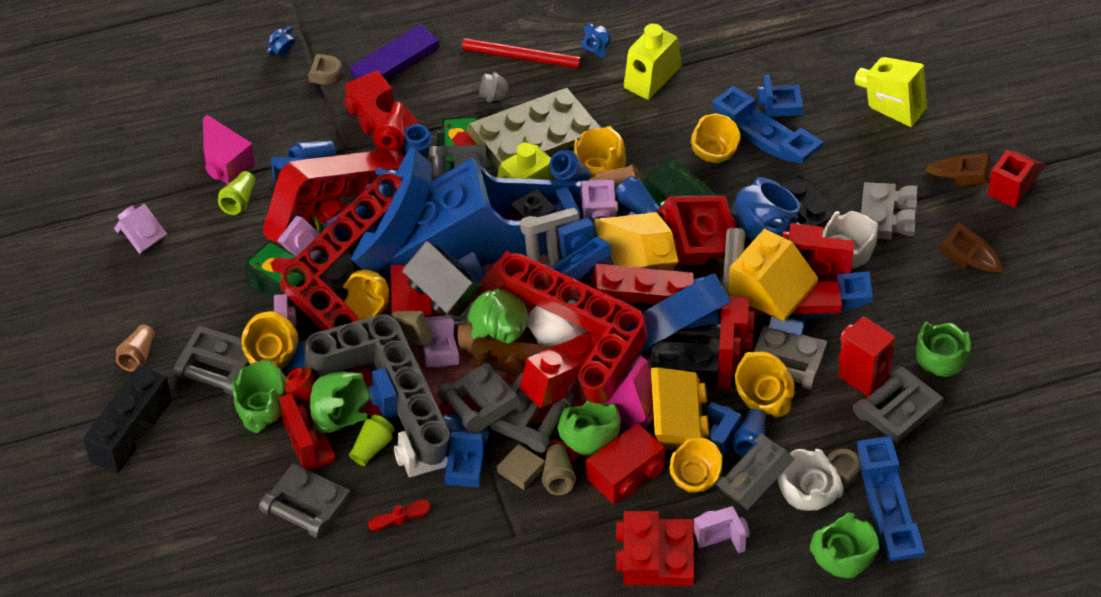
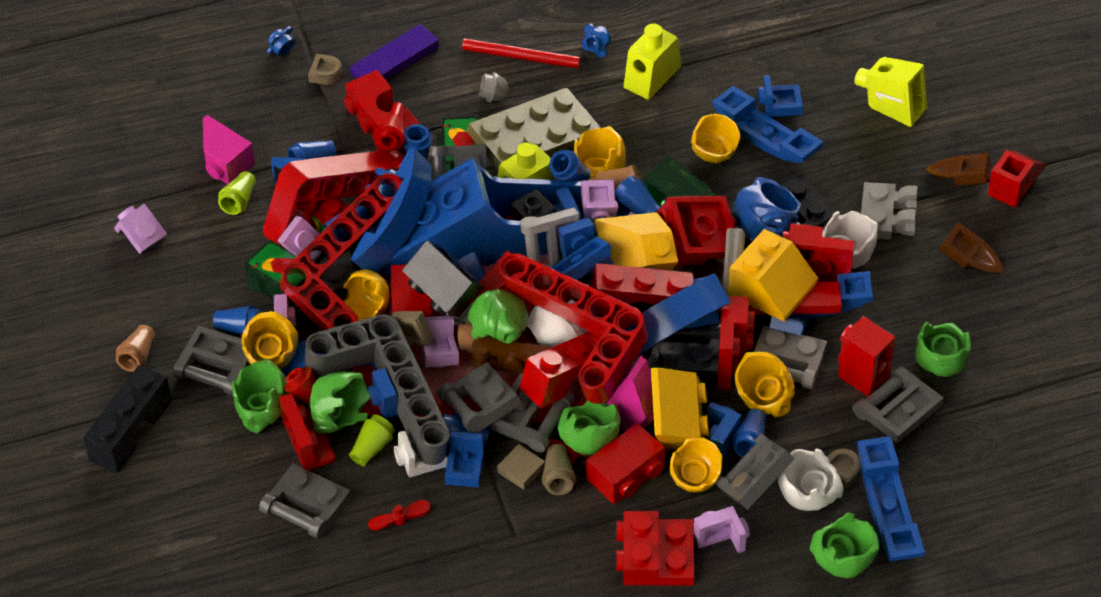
none -> blue cone [213,305,263,335]

